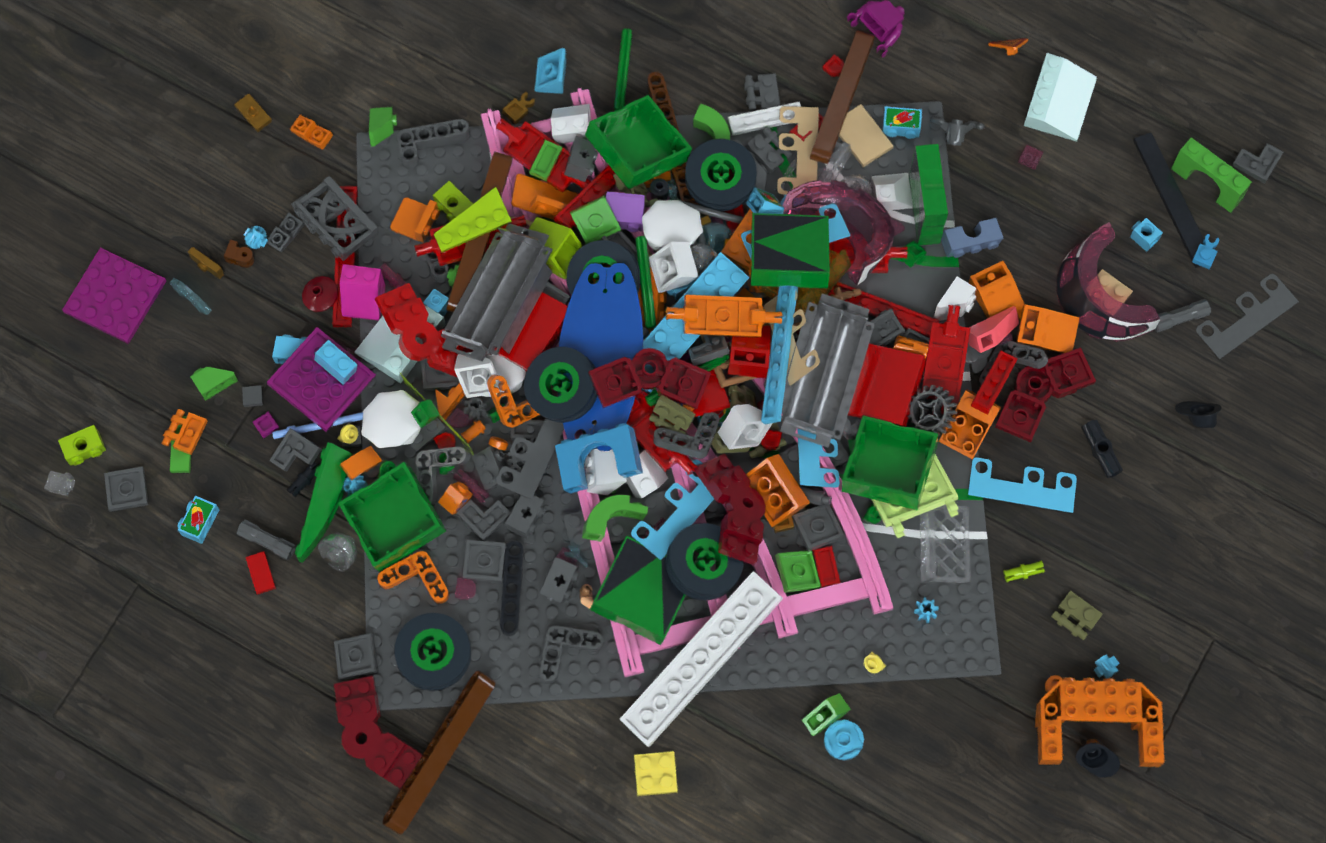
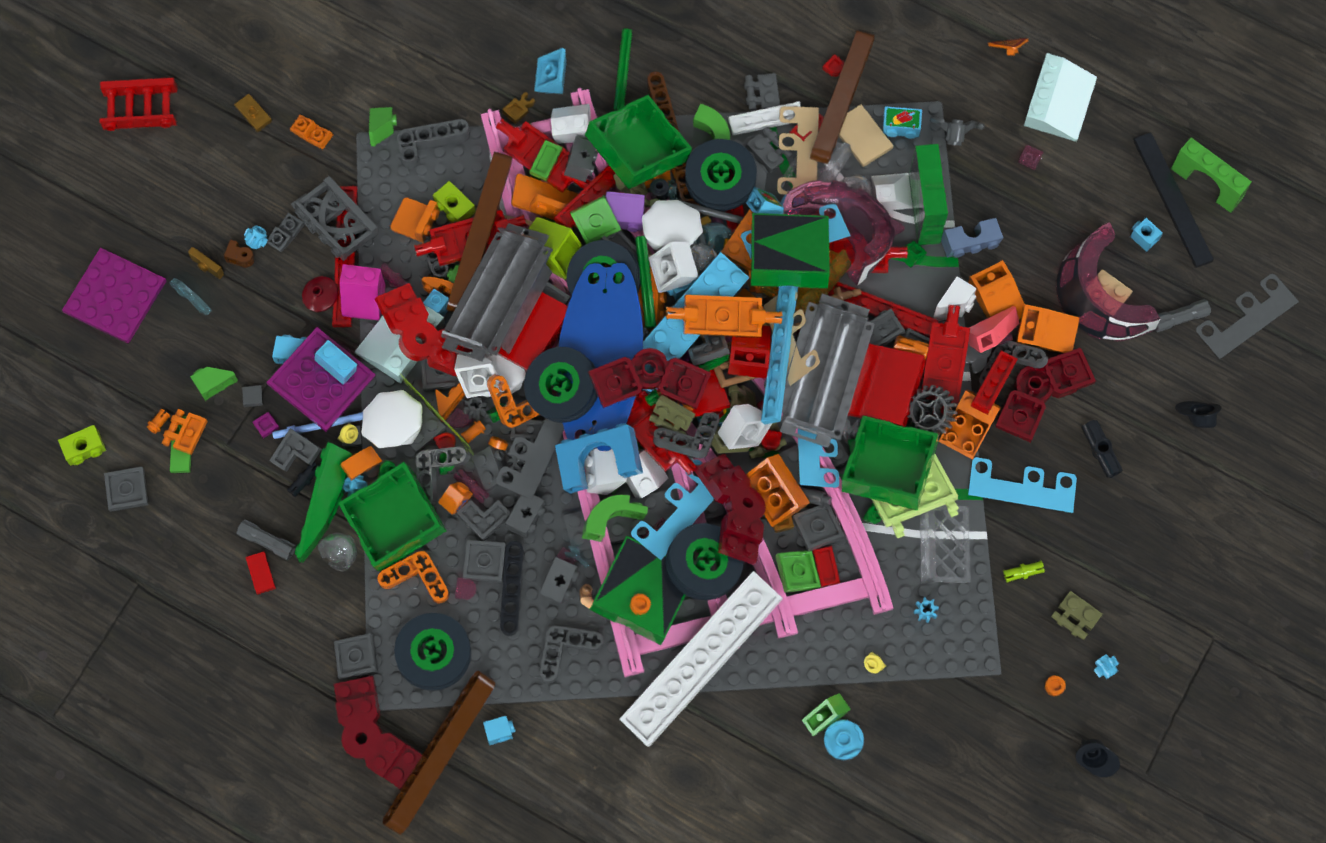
clear bracket [44,471,75,496] -> none
brick [178,496,219,544] -> none
green slope [411,399,440,428] -> none
lime wing [434,187,512,253] -> none
light yellow plate [634,752,678,796] -> none
magenta torso [847,0,904,58] -> none
orange wedge [1035,677,1164,767] -> none
dark azure plate [1192,234,1219,269] -> none
dark grey plate [1232,143,1283,184] -> none
none -> red fence [99,78,177,131]
none -> orange pin [147,409,171,434]
none -> orange slope [421,277,454,298]
none -> medium azure brick [483,716,515,745]
none -> orange tile [630,594,651,615]

